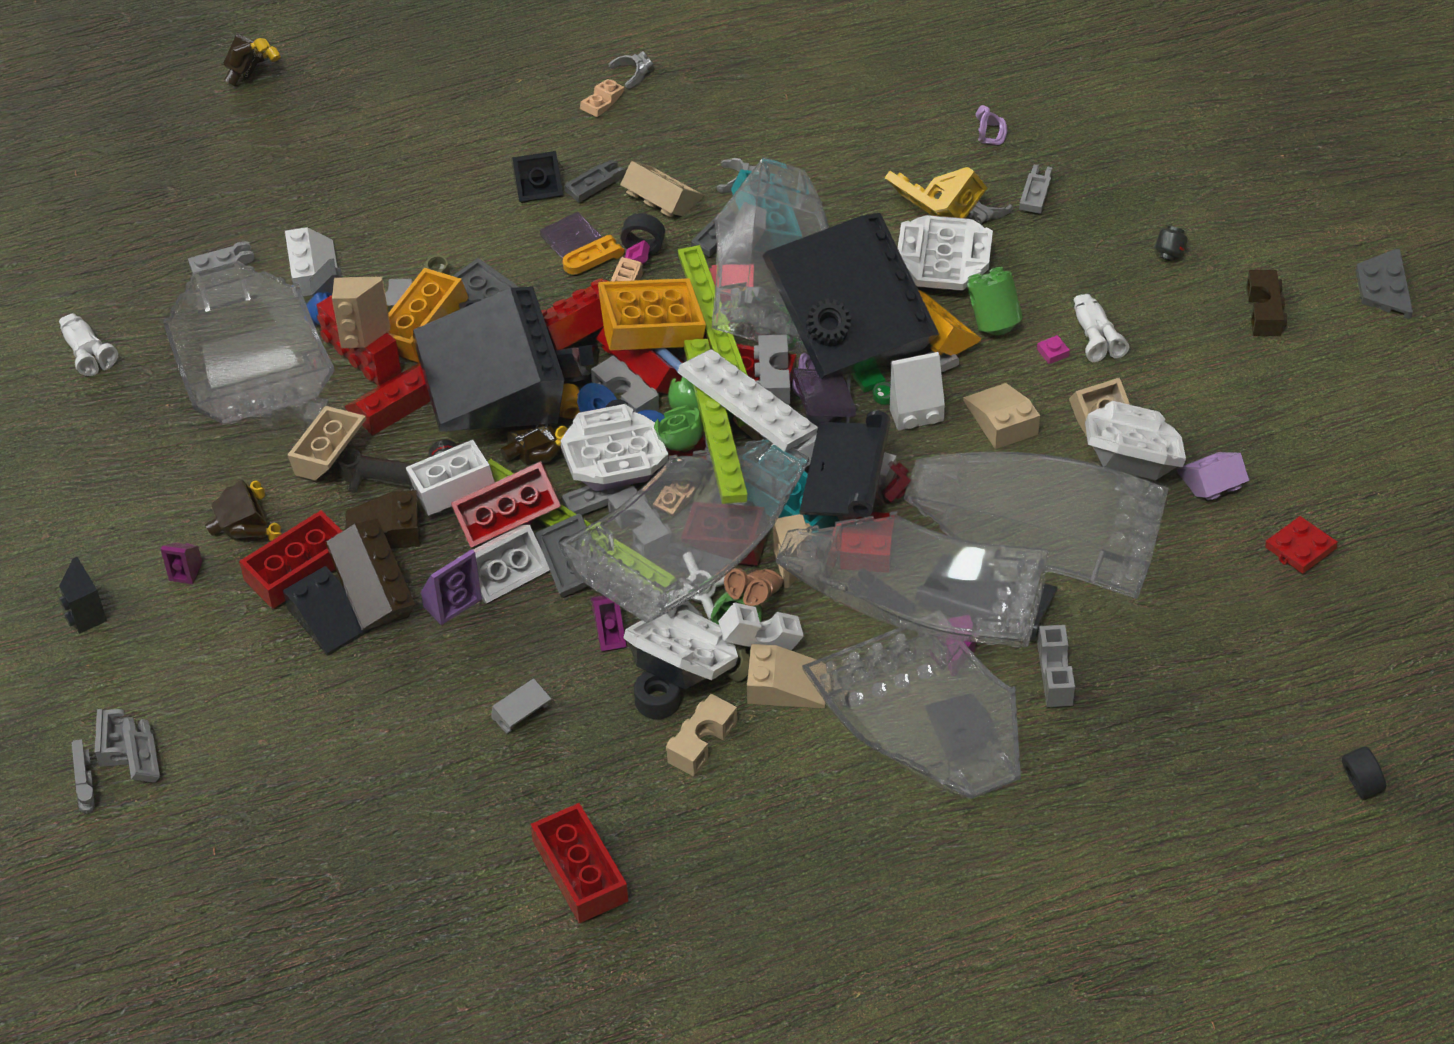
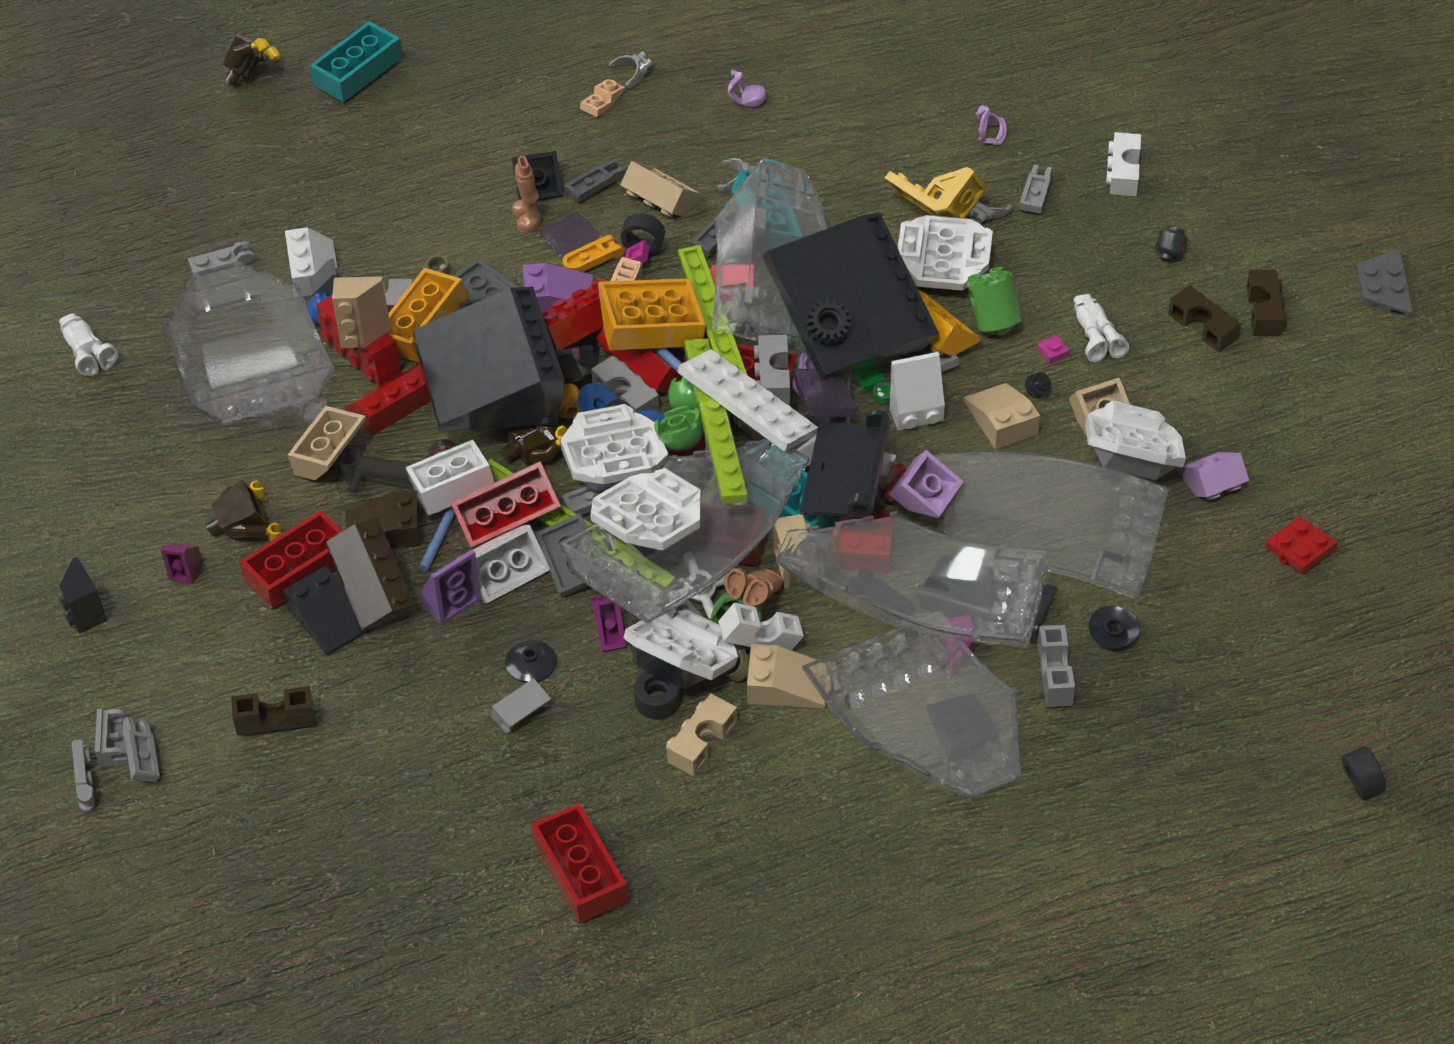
none -> dark brown arch [231,686,315,736]
none -> teal brick [309,21,403,103]
none -> medium blue bar [419,506,455,572]
none -> black dish [505,640,556,683]
none -> nougat piece [512,156,542,233]
none -> medium lavender slope [522,263,593,310]
none -> white piece [591,468,700,558]
none -> lavender piece [728,70,767,108]
none -> lavender slope [889,450,964,518]
none -> black wheel [1025,372,1051,398]
none -> black dish [1088,606,1140,648]
none -> white arch [1106,132,1141,196]
none -> dark brown arch [1168,285,1241,353]

